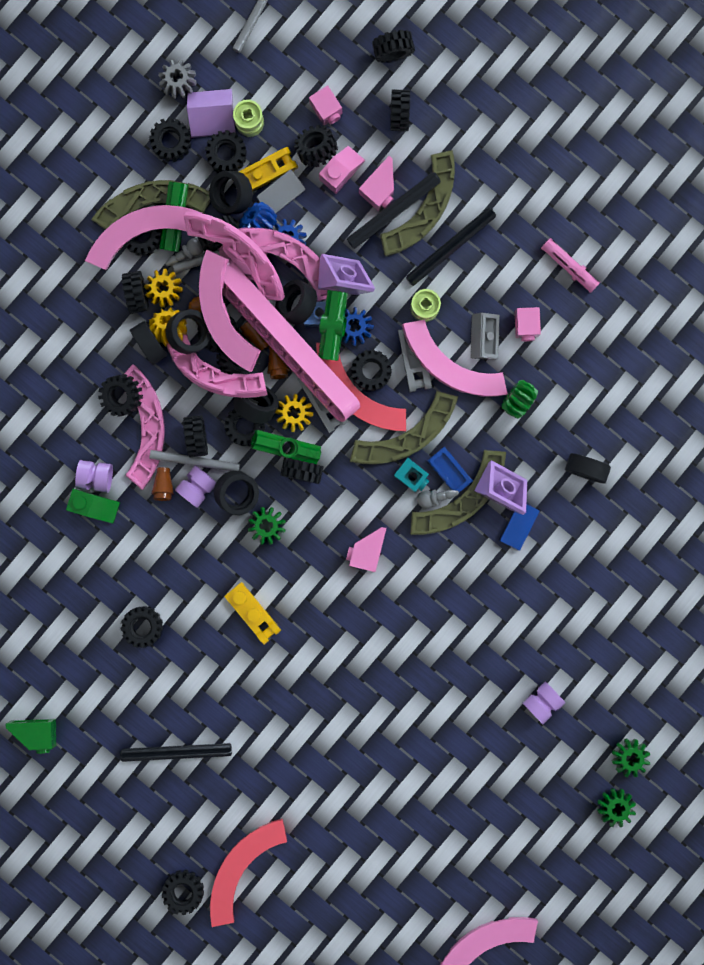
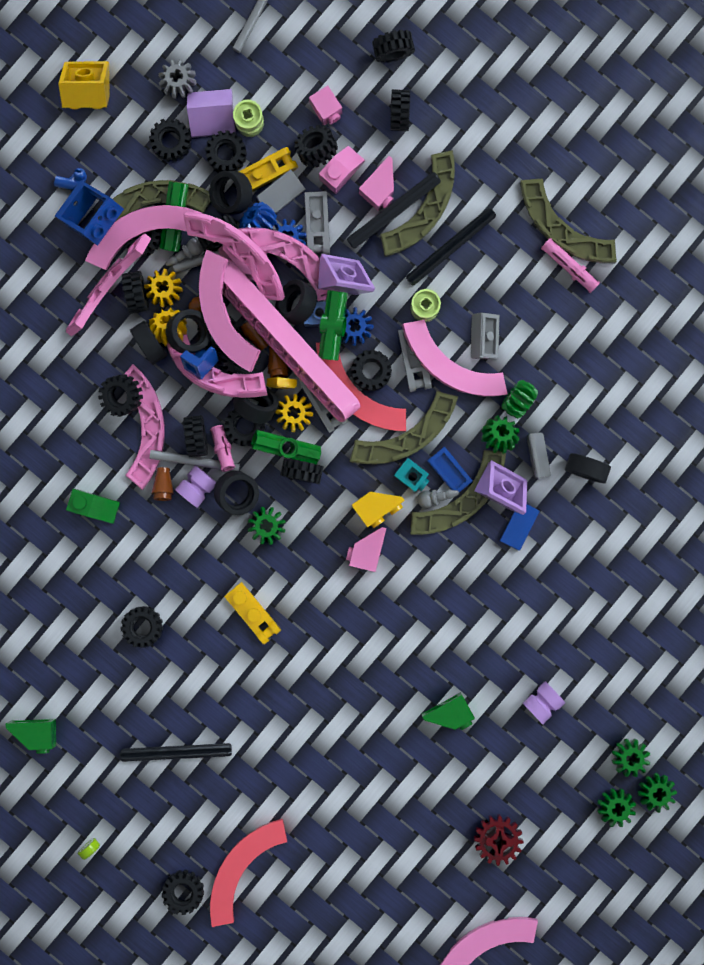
lavender wheel [75,460,113,493] -> none
bright pink brick [515,307,541,342] -> none
none -> blue arm [54,168,87,190]
none -> blue window [55,180,124,246]
none -> yellow slope [58,61,110,109]
none -> bright pink tile [66,234,151,336]
none -> lime tile [77,838,100,860]
none -> blue panel [180,347,219,380]
none -> bright pink pin [210,425,235,472]
none -> yellow tile [266,377,297,389]
none -> light grey plate [305,191,330,255]
none -> yellow slope [351,492,405,528]
none -> green slope [422,692,475,730]
none -> dark red gear [474,814,524,866]
none -> green gear [481,415,519,454]
none -> olive tile [520,179,617,263]
none -> light grey slope [526,433,551,479]
none -> green gear [637,773,677,813]

